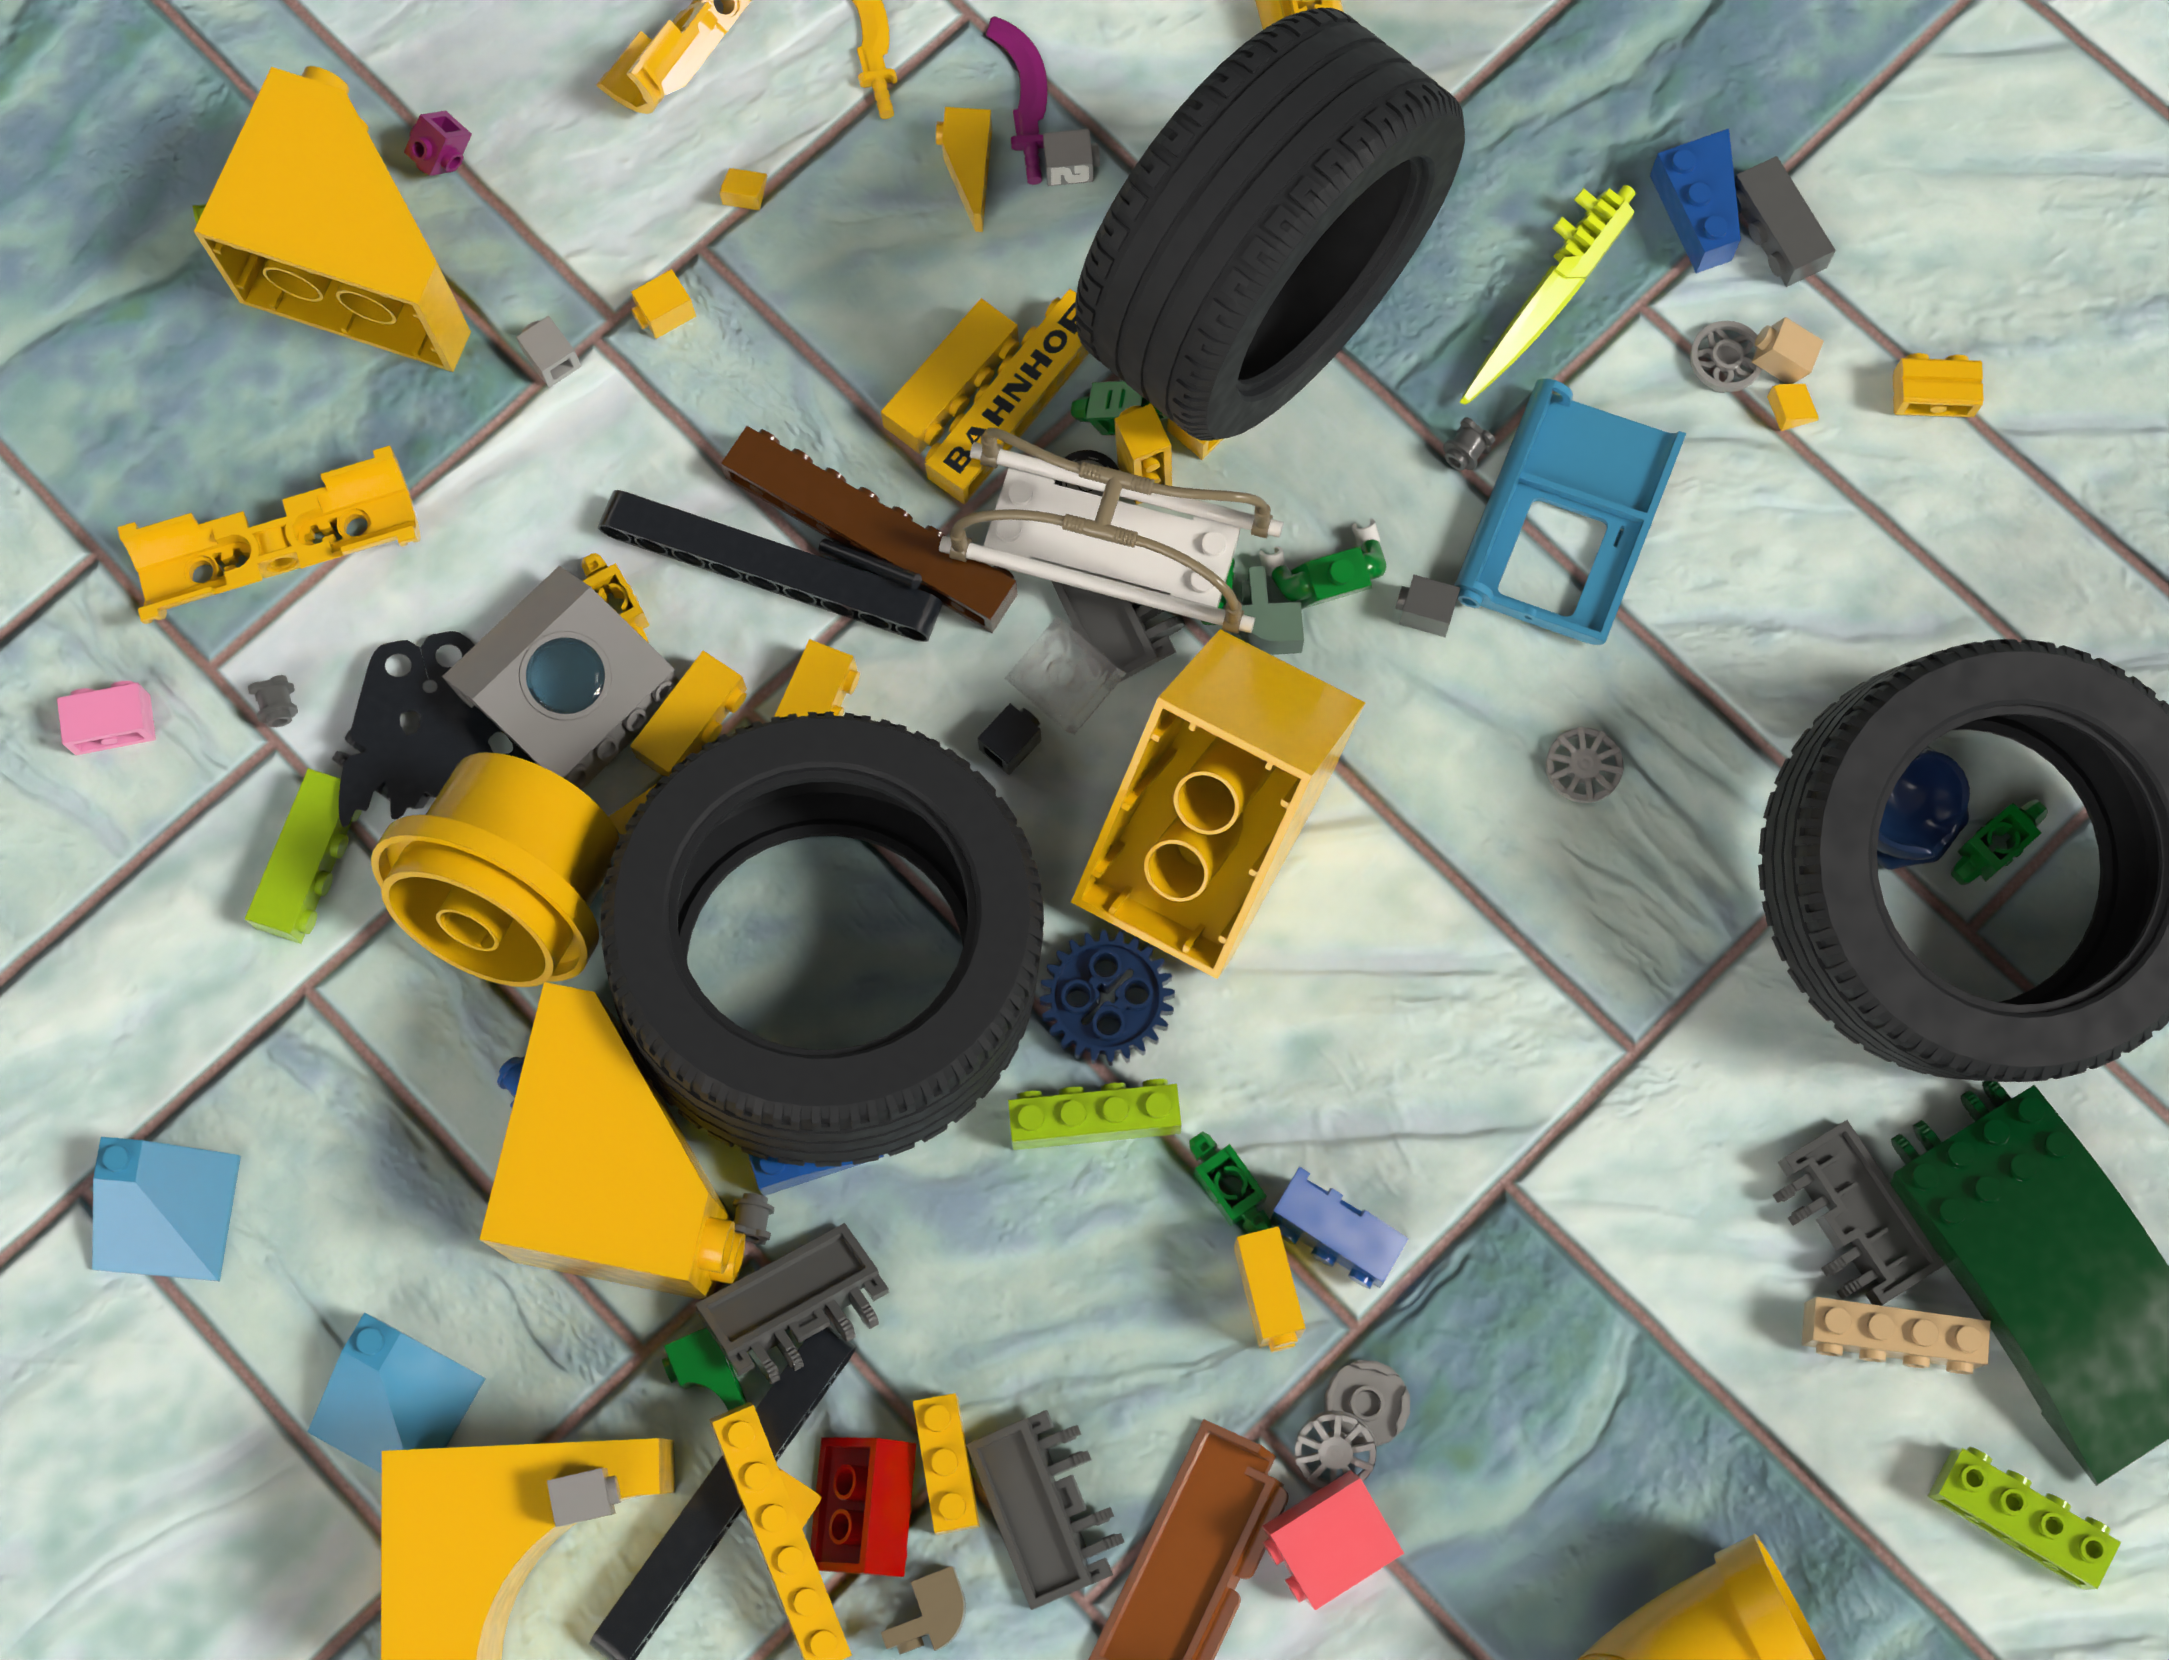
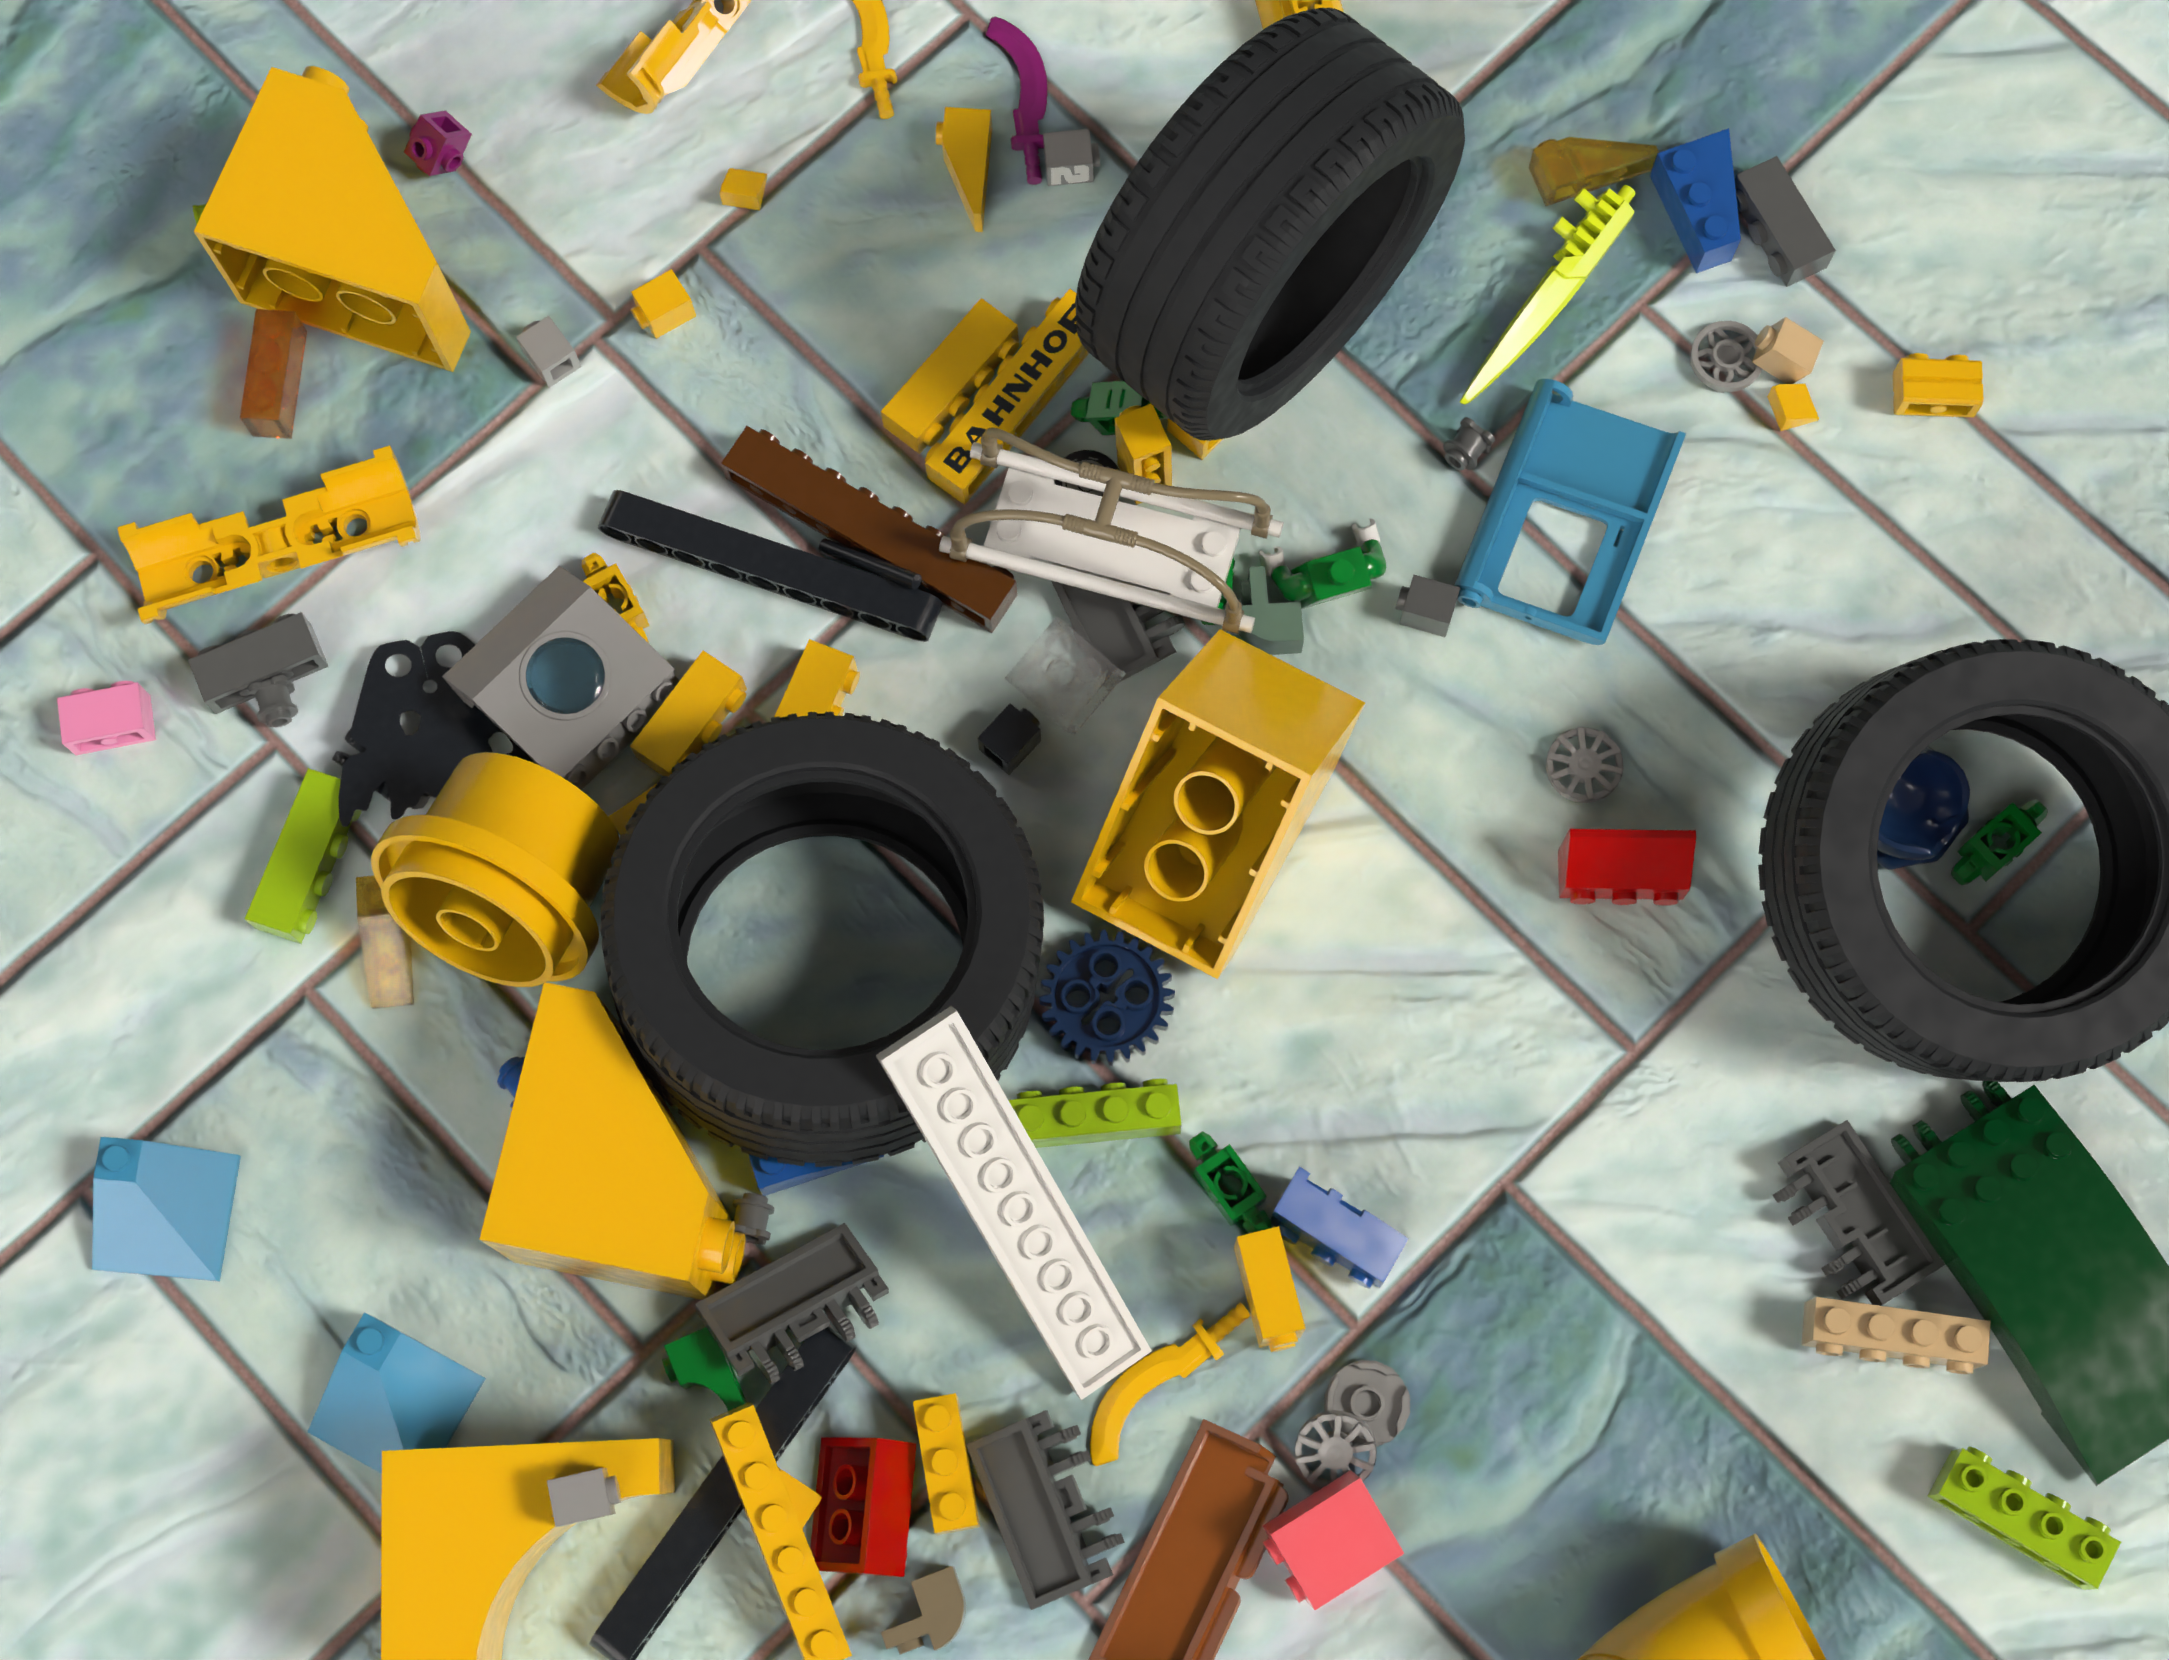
none -> dark grey brick [188,612,329,714]
none -> clear orange brick [240,309,307,439]
none -> clear yellow slope [356,875,414,1009]
none -> white plate [876,1006,1152,1400]
none -> yellow sword [1090,1302,1251,1466]
none -> clear yellow slope [1528,137,1659,206]
none -> red slope [1558,829,1696,906]

